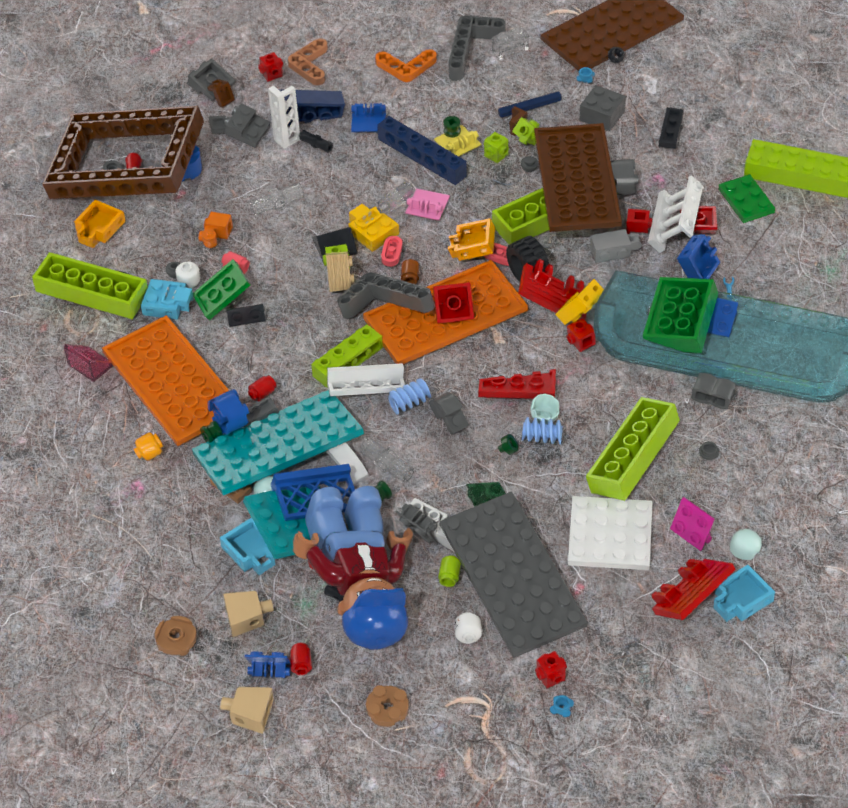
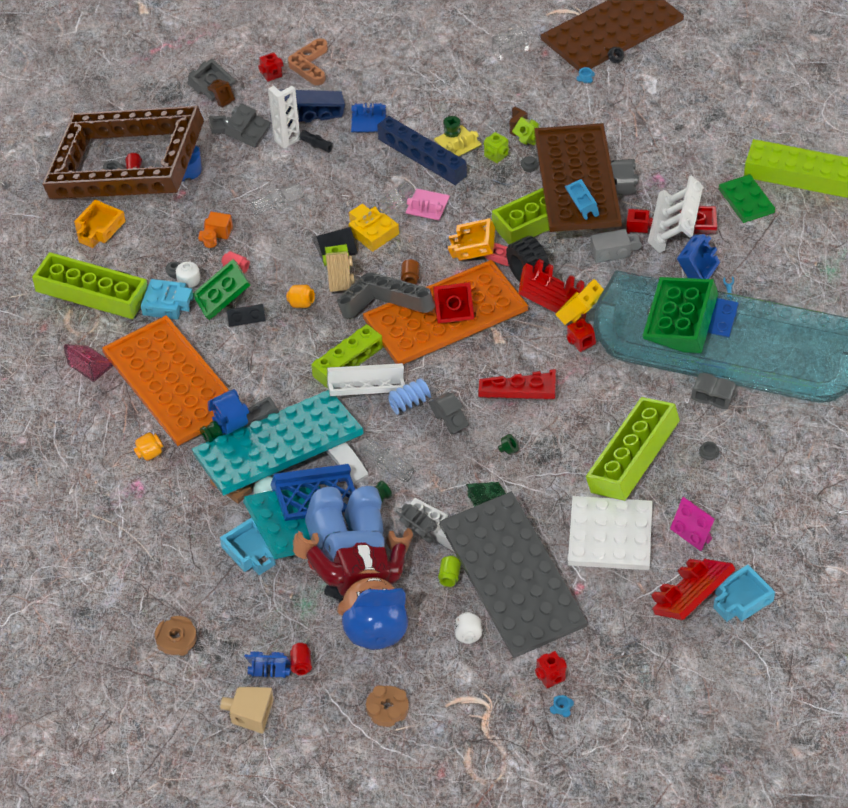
tan torso [223,591,274,637] -> none
red brick [248,375,277,401] -> none
orange beam [375,49,437,82] -> none
coral plate [381,236,403,267] -> none
dark grey beam [448,15,506,81] -> none
dark blue axle [498,91,562,118] -> none
light blue piece [522,417,563,445] -> none
light aqua hair [530,394,560,424] -> none
dark grey brick [579,85,626,131] -> none
black plate [658,107,684,149] -> none
light aqua hair [729,529,762,560] -> none
none -> light orange head [286,284,315,308]
none -> dark azure hinge [565,179,599,220]

